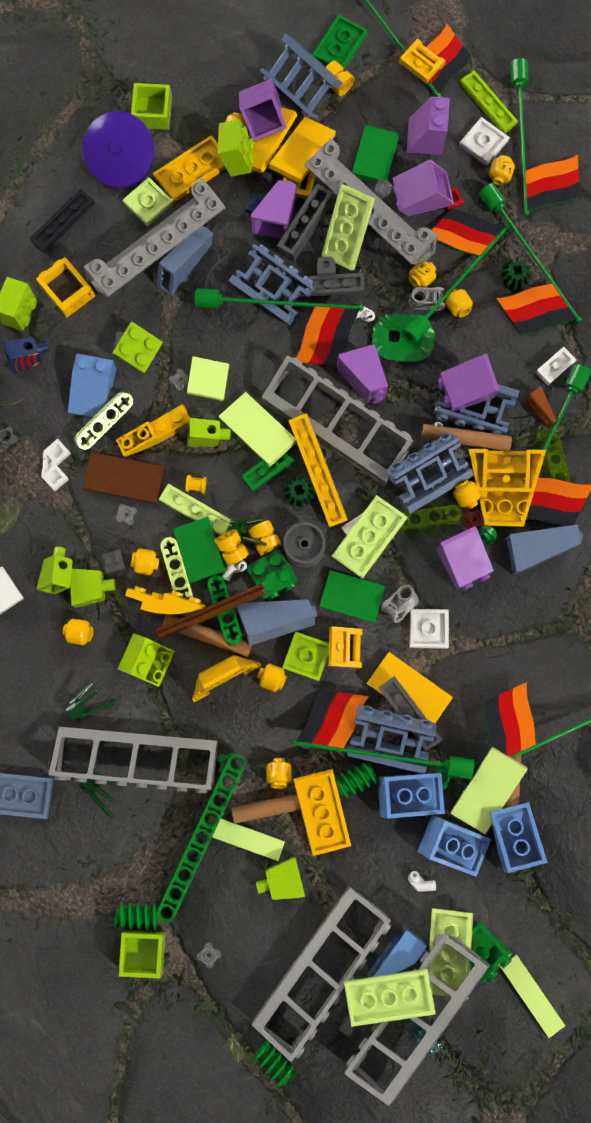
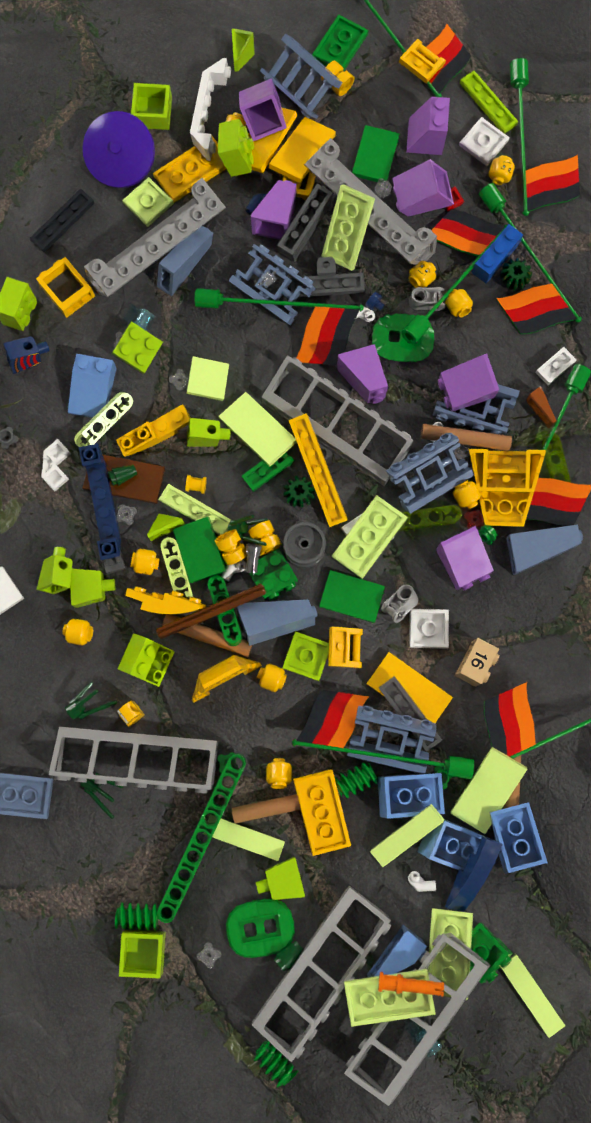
none -> dark blue slope [79,443,121,560]
none -> dark green cone [107,465,137,486]
none -> yellow leg [117,701,145,727]
none -> clear light blue bush [133,308,155,331]
none -> lime slope [147,514,185,541]
none -> white slope [190,58,231,161]
none -> green piece [226,899,295,958]
none -> lime slope [232,29,255,72]
none -> dark grey pin [245,544,262,573]
none -> clear plate [258,271,277,288]
none -> dark green cone [274,940,304,972]
none -> dark blue tile [365,292,384,311]
none -> yellowish green tile [370,804,444,867]
none -> orange pin [378,972,444,997]
none -> dark blue slope [445,836,503,912]
none -> tan brick [455,638,500,687]
none -> blue brick [472,224,523,284]

